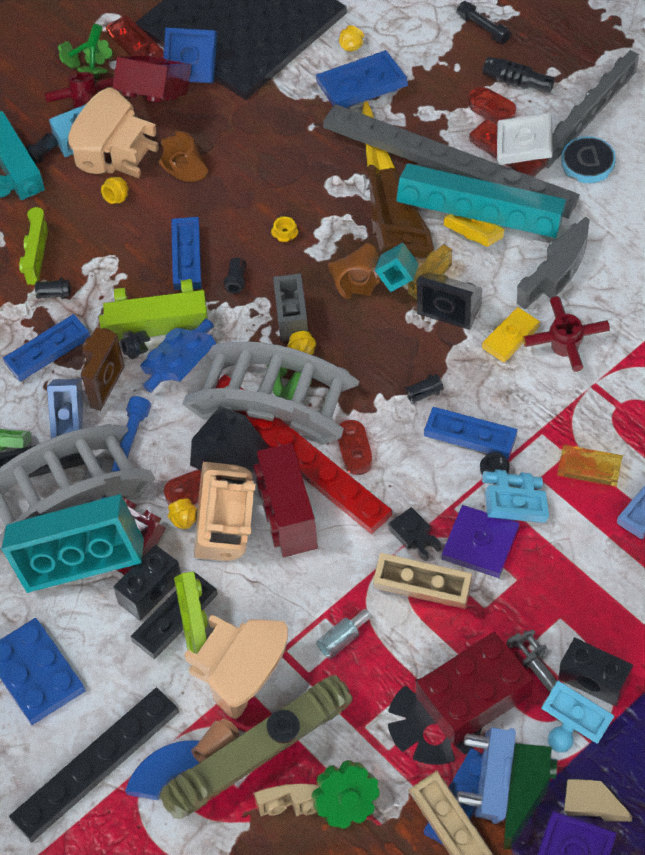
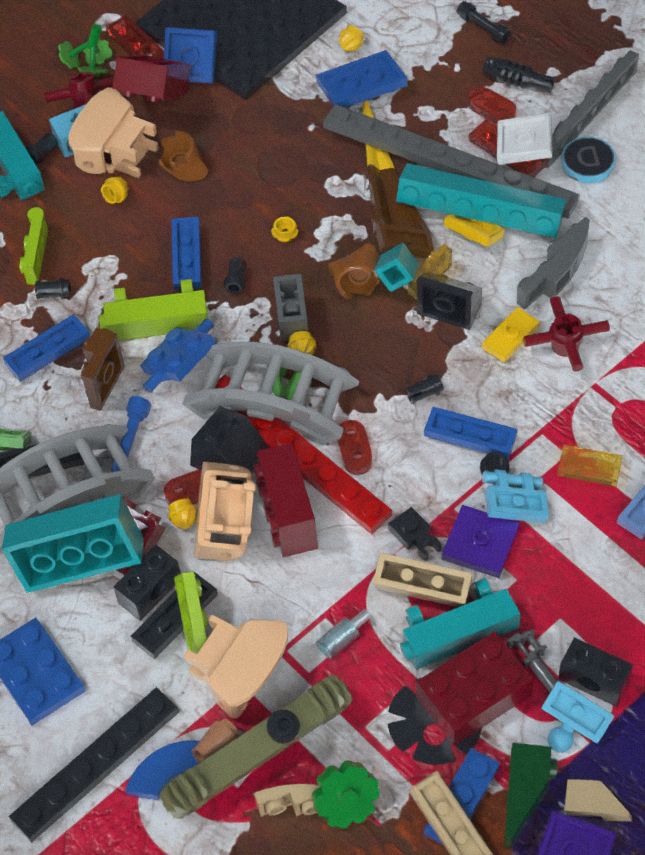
medium blue slope [47,379,84,439] -> none
black plate [120,331,151,359] -> none
medium blue piece [456,727,516,824] -> none
none -> teal brick [400,578,520,670]

